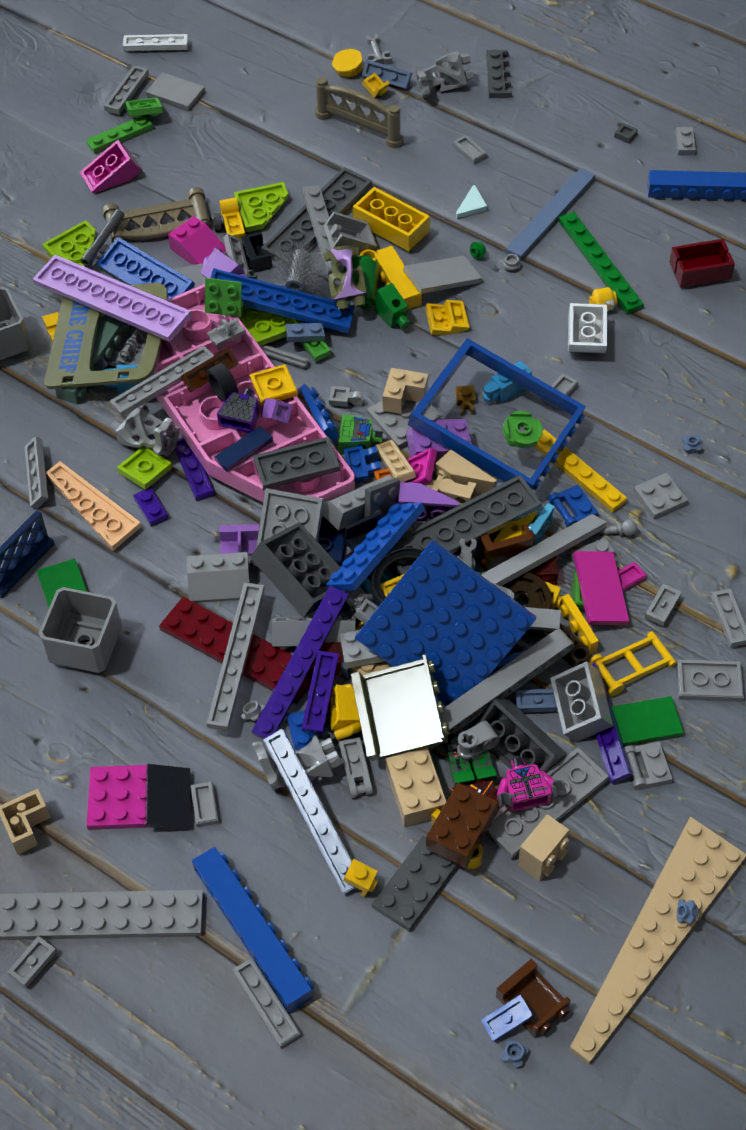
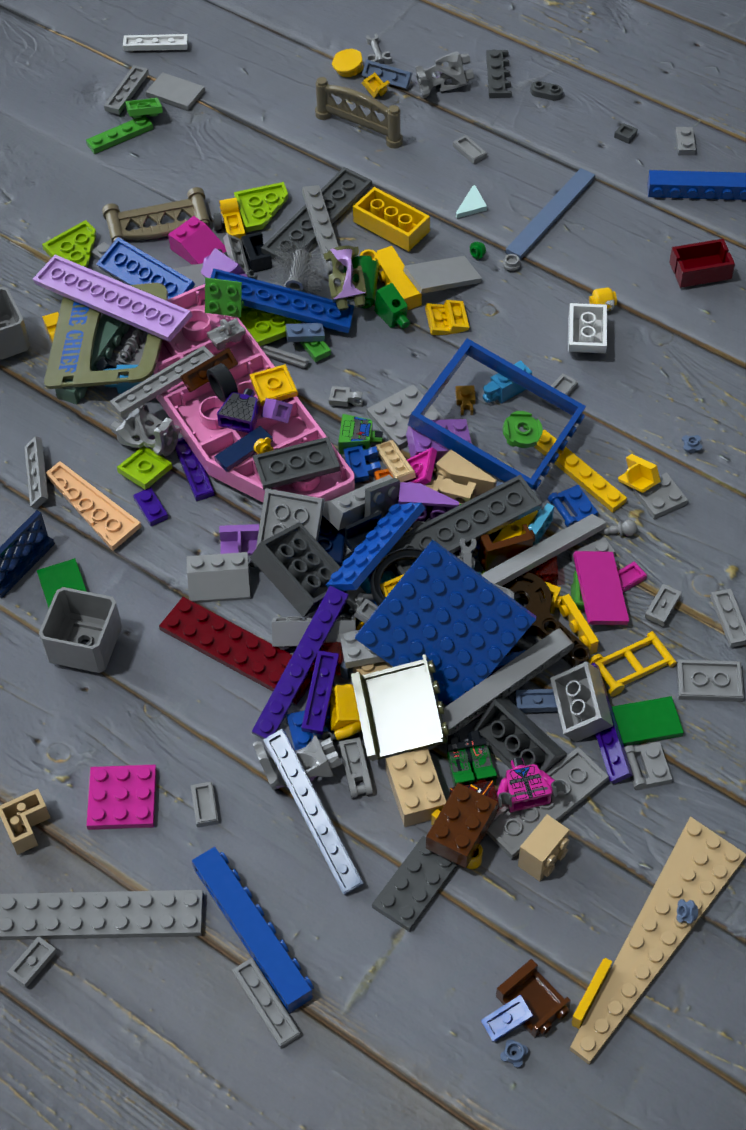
dark pink slope [80,140,141,194] -> none
dark grey piece [80,209,125,266] -> none
black tile [145,764,190,831] -> none
light grey plate [206,582,265,731] -> none
light grey plate [242,701,265,721] -> none
blue plate [299,383,340,442] -> none
light grey window [323,211,377,255] -> none
yellow bracket [343,859,378,897] -> none
tan brick [382,368,428,414] -> none
light grey piece [457,721,500,759] -> none
light grey tile [525,607,561,632] -> none
green plate [558,212,644,315] -> none
none -> yellow plate [254,437,274,454]
none -> dark grey plate [530,81,563,101]
none -> yellow tile [572,958,612,1029]
none -> yellow panel [618,454,661,493]

